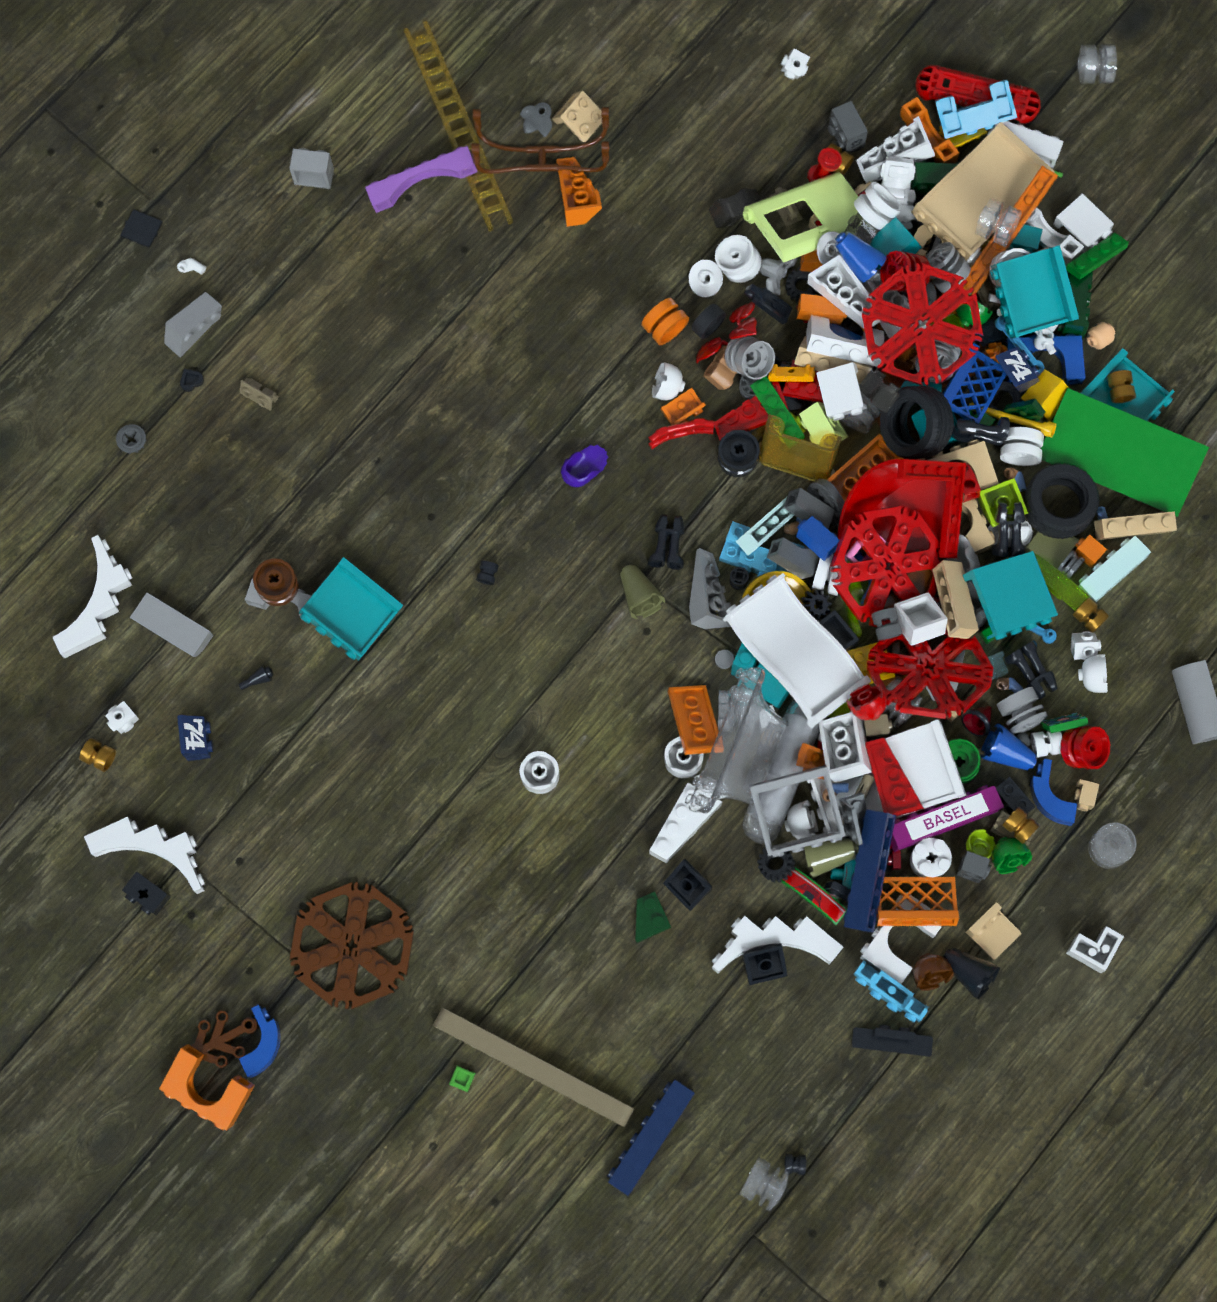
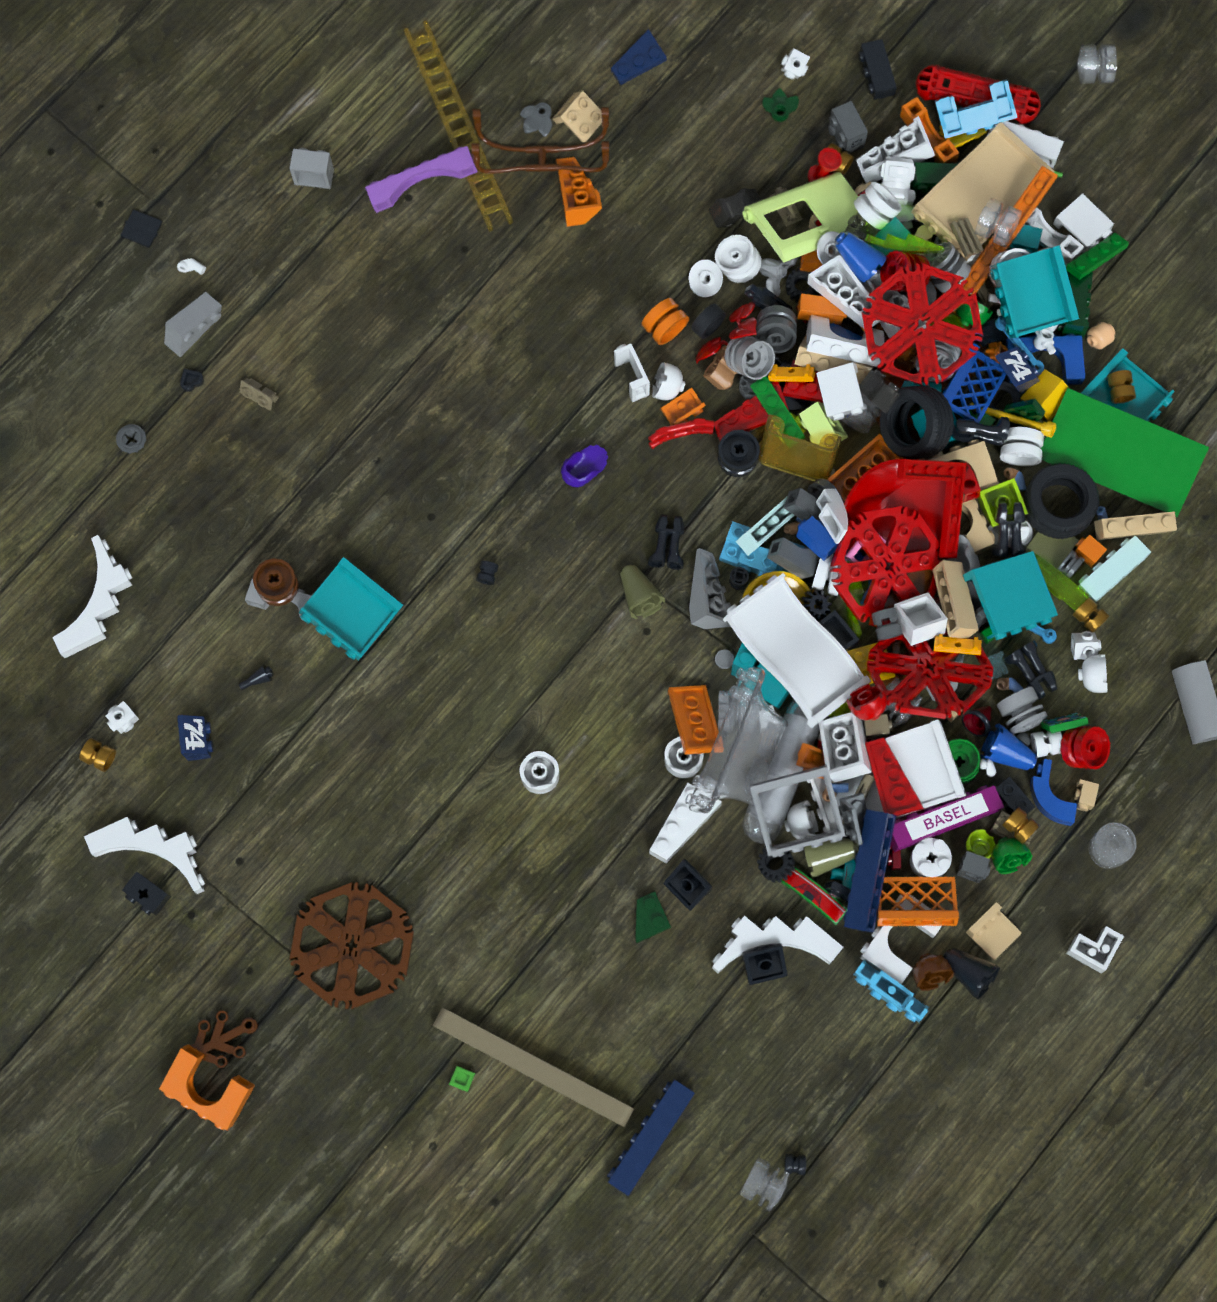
light grey brick [130,593,213,657] -> none
blue arch [239,1005,281,1078] -> none
black bracket [852,1025,933,1057] -> none
none -> dark blue wing [611,29,667,85]
none -> white panel [614,344,650,402]
none -> dark grey wheel [756,305,797,353]
none -> dark green plate [763,88,799,122]
none -> white slope [816,489,848,544]
none -> black brick [858,39,897,100]
none -> clear neon green slope [865,233,945,254]
none -> light orange piece [934,634,982,655]
none -> dark tan tile [950,218,983,257]
none -> white arm [980,759,996,777]

